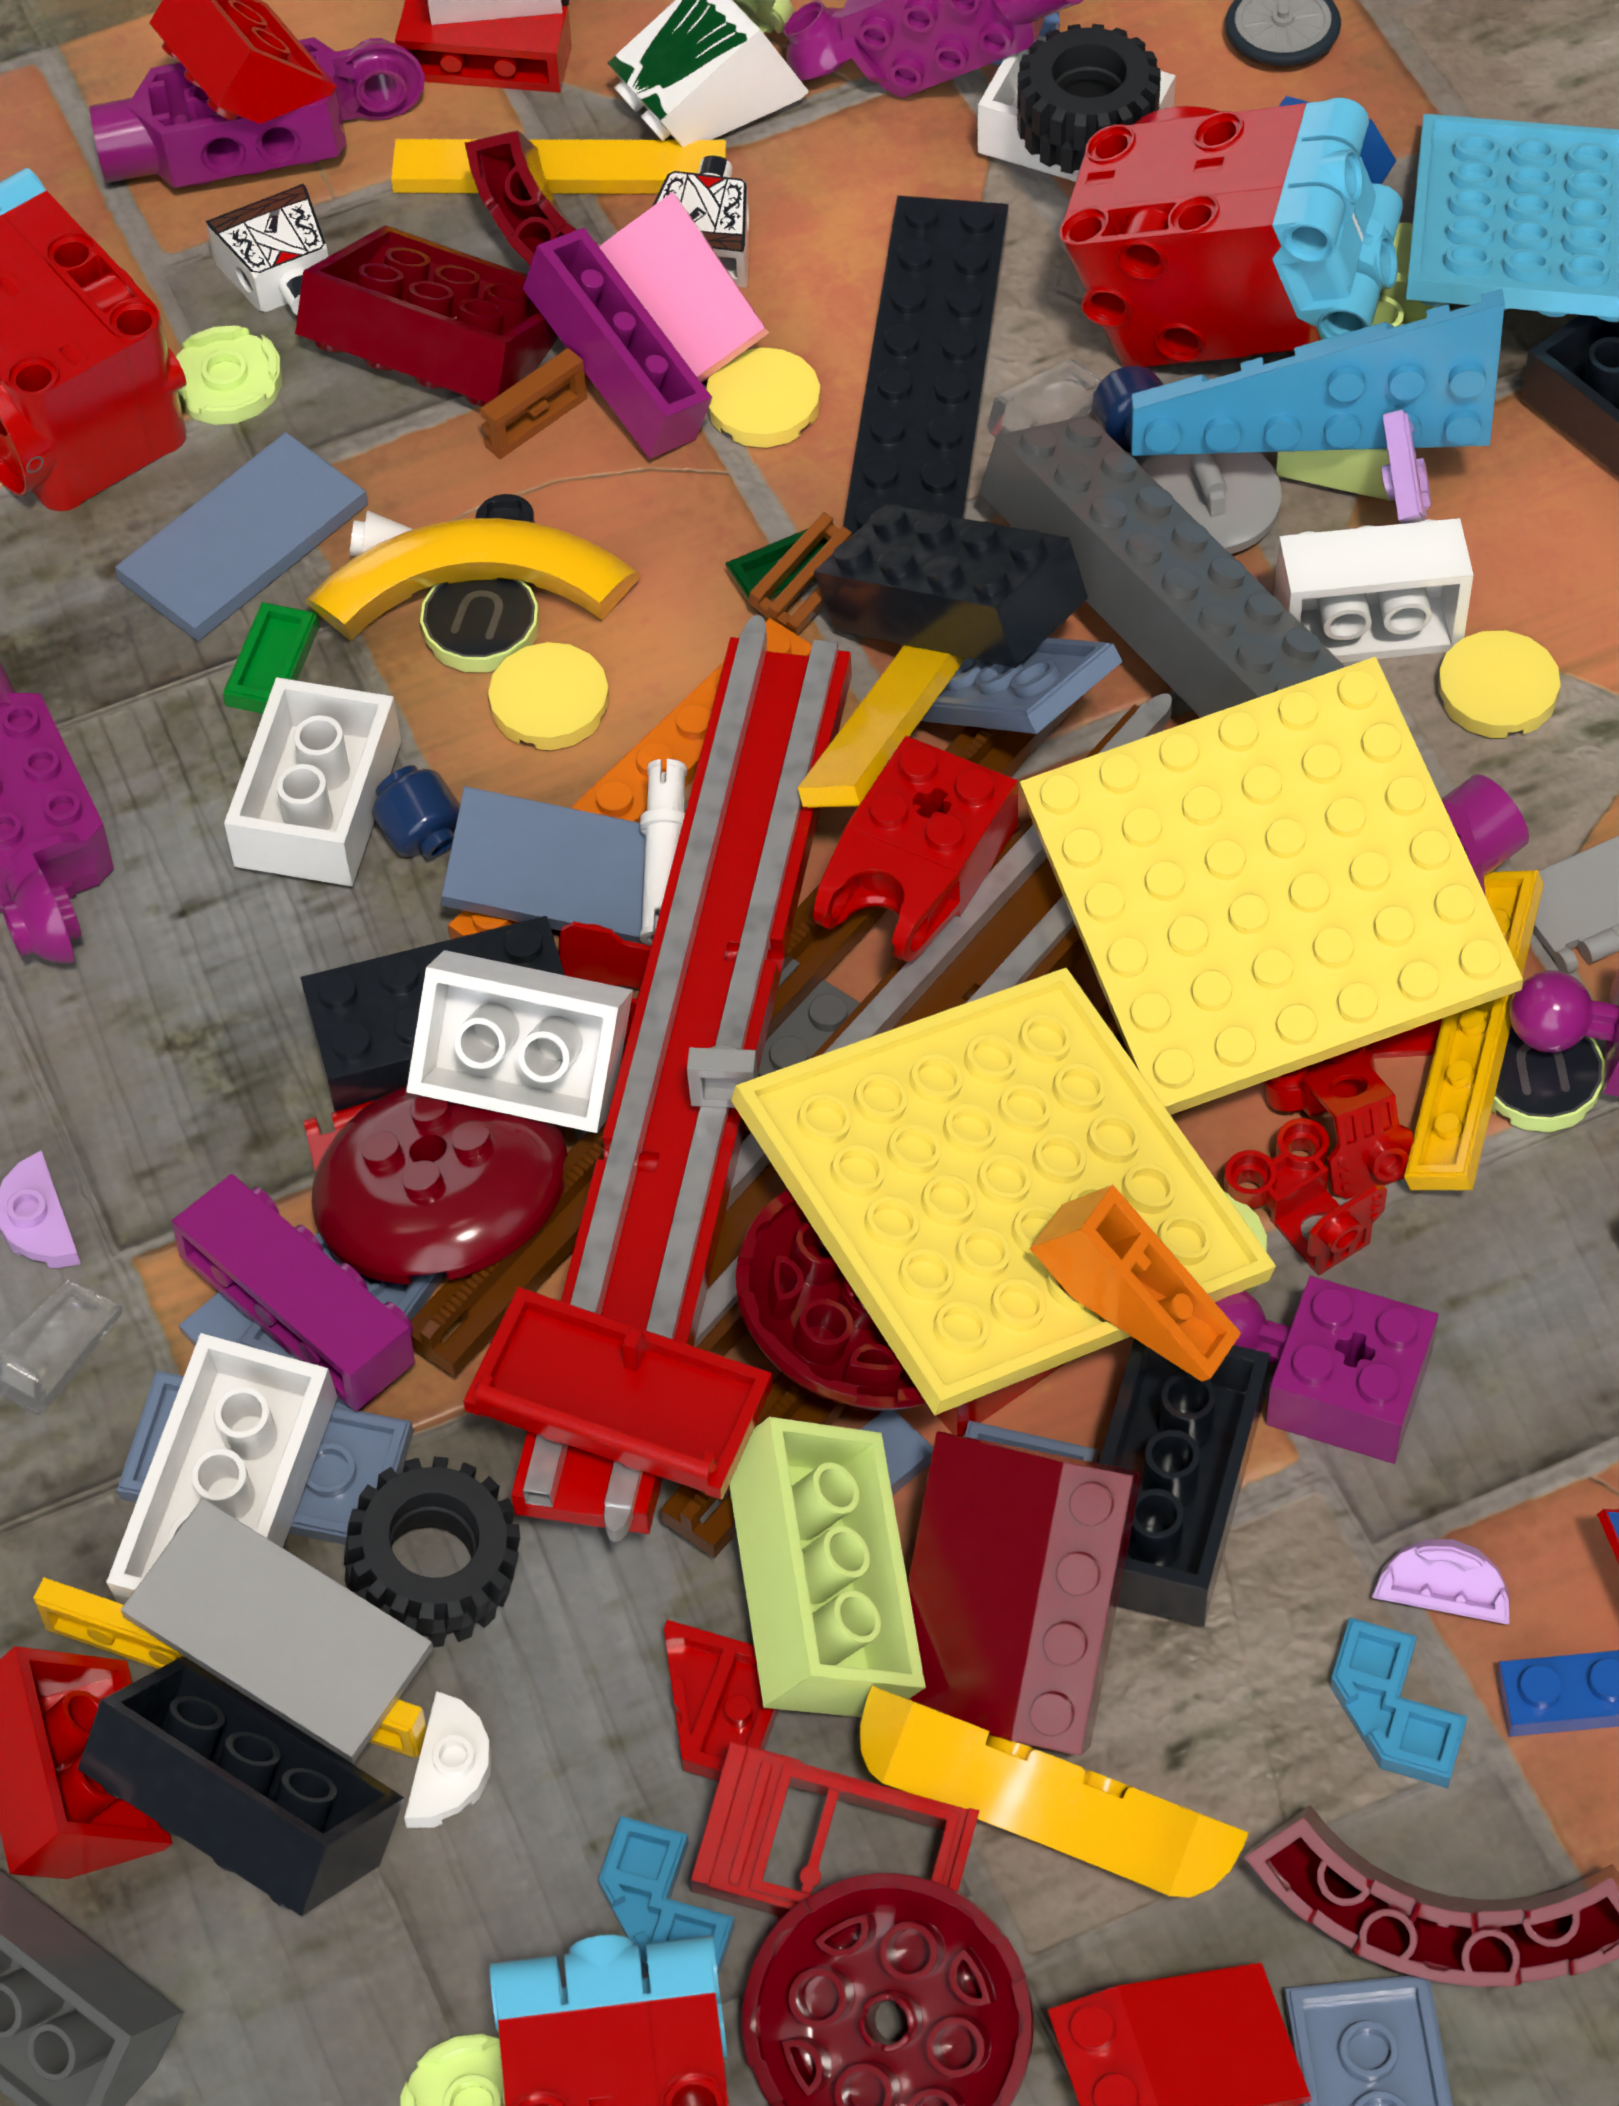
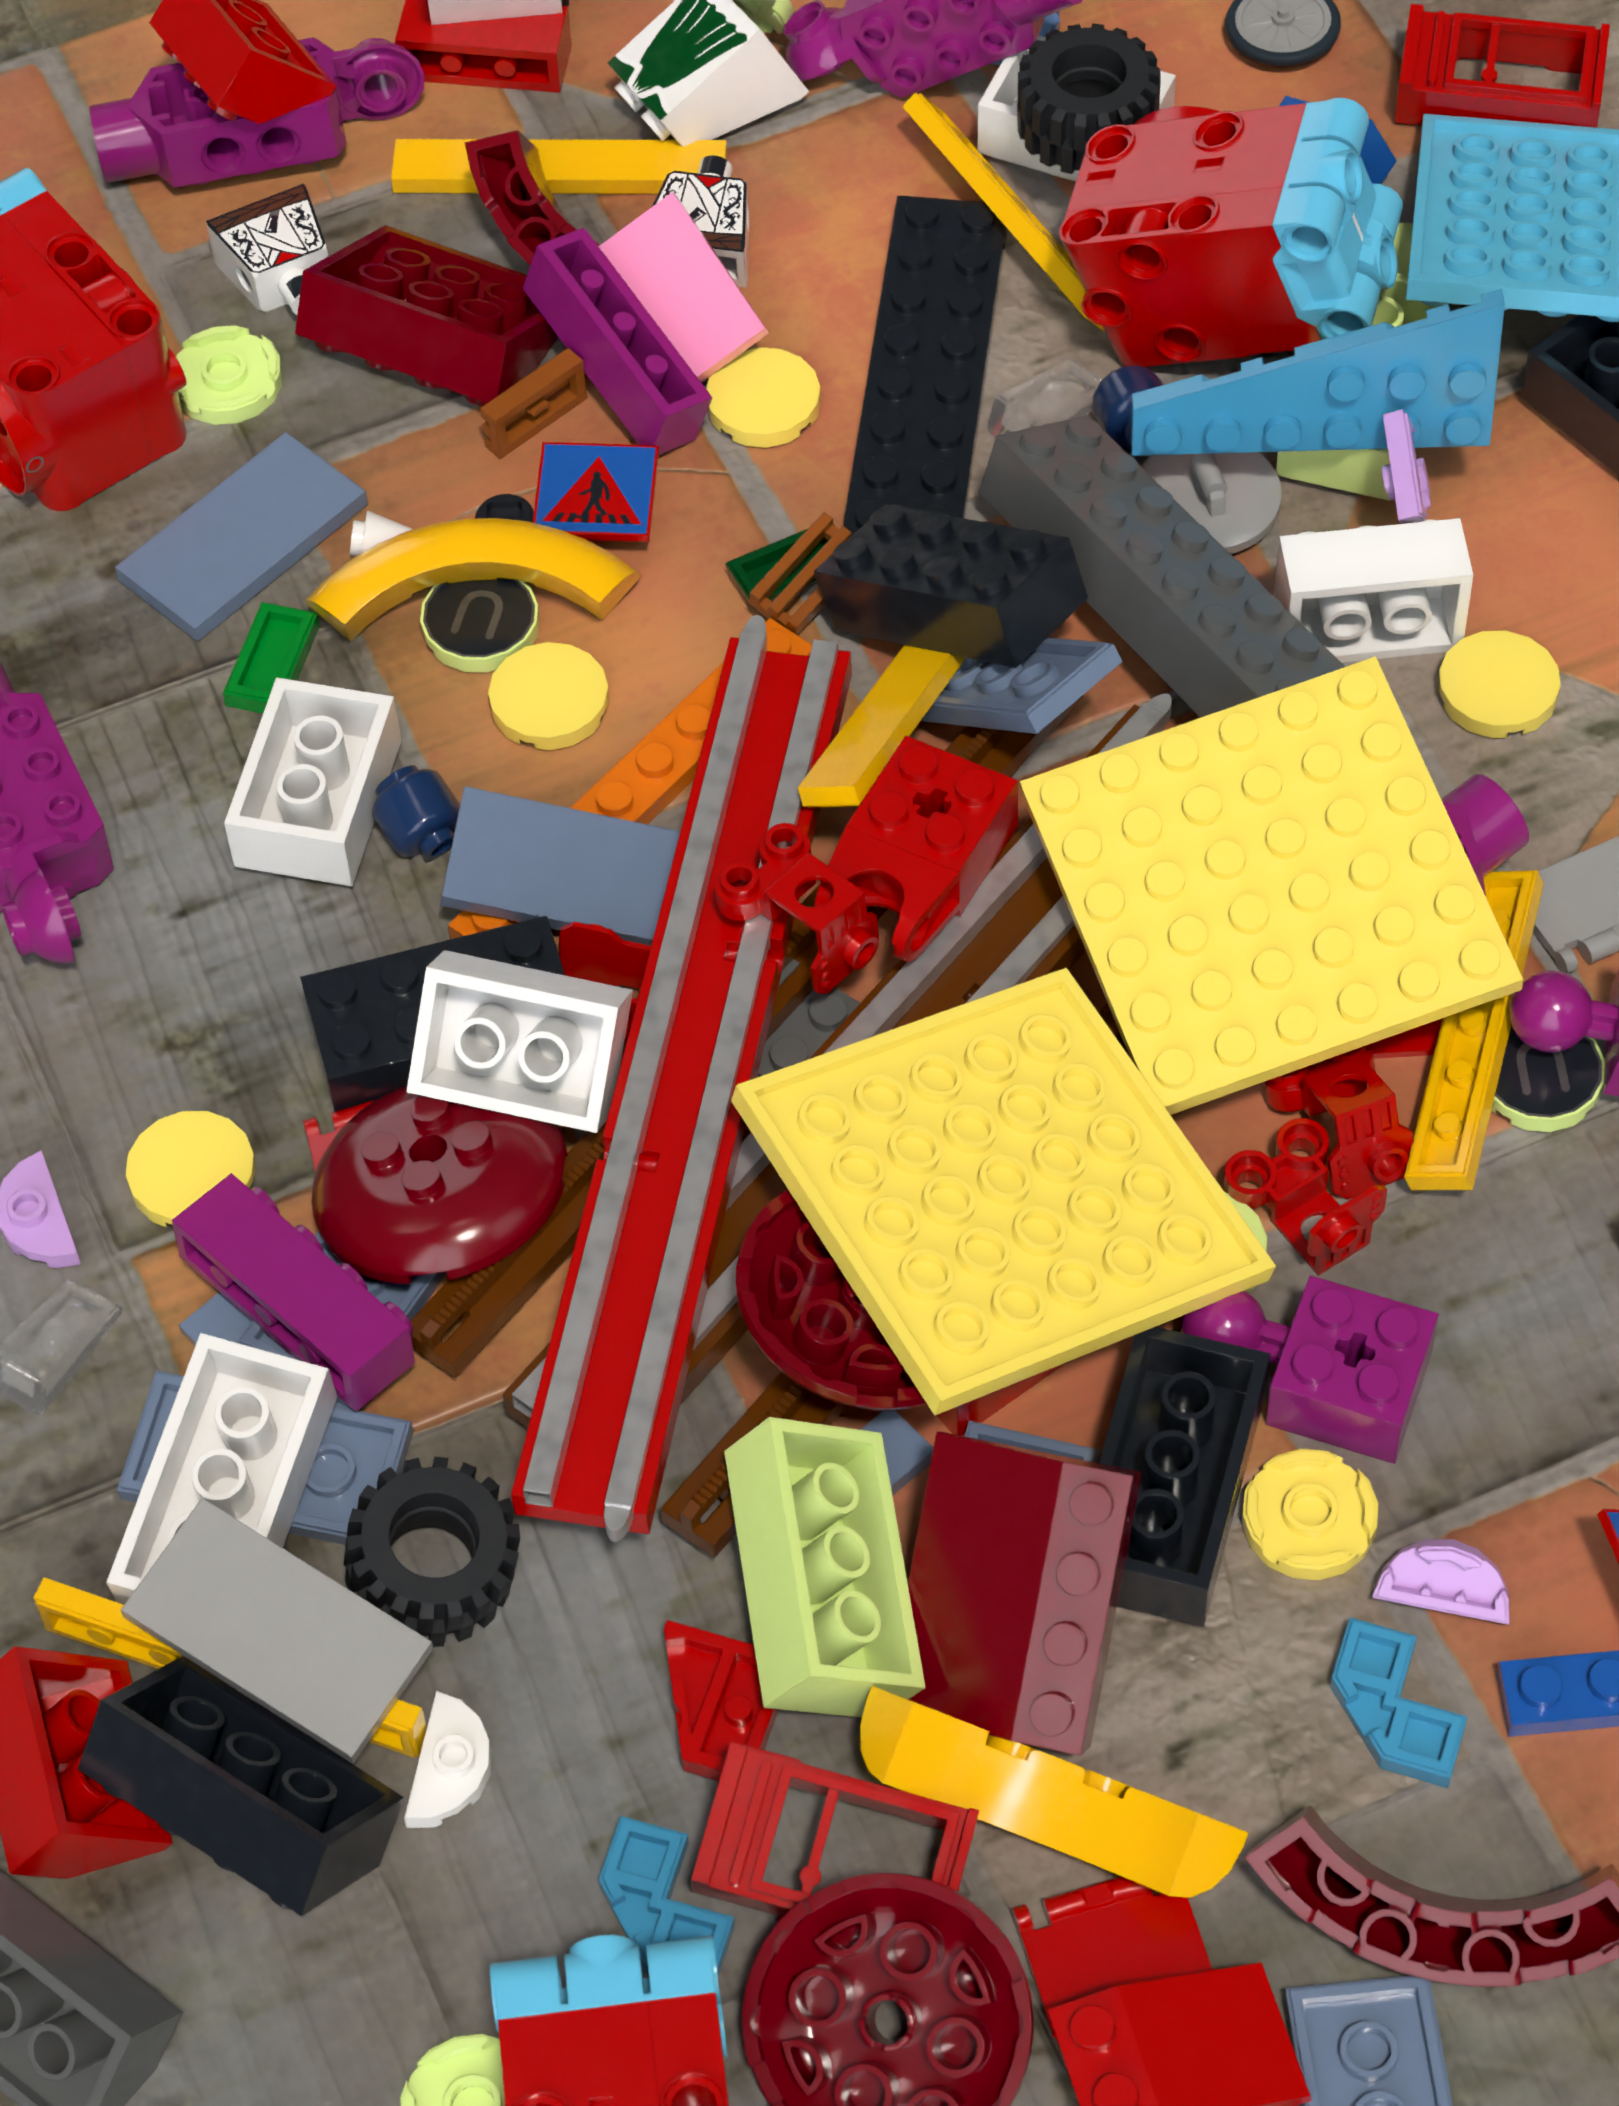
red container [463,1287,773,1500] -> none
white pin [640,759,687,946] -> none
light grey plate [687,1045,758,1108] -> none
orange slope [1029,1184,1241,1382] -> none
none -> light yellow tile [126,1111,256,1227]
none -> piece [533,442,659,542]
none -> red piece [715,823,879,994]
none -> yellow tile [902,92,1105,332]
none -> red piece [1011,1876,1213,2038]
none -> light yellow tile [1242,1449,1378,1581]
none -> red piece [1395,4,1610,128]

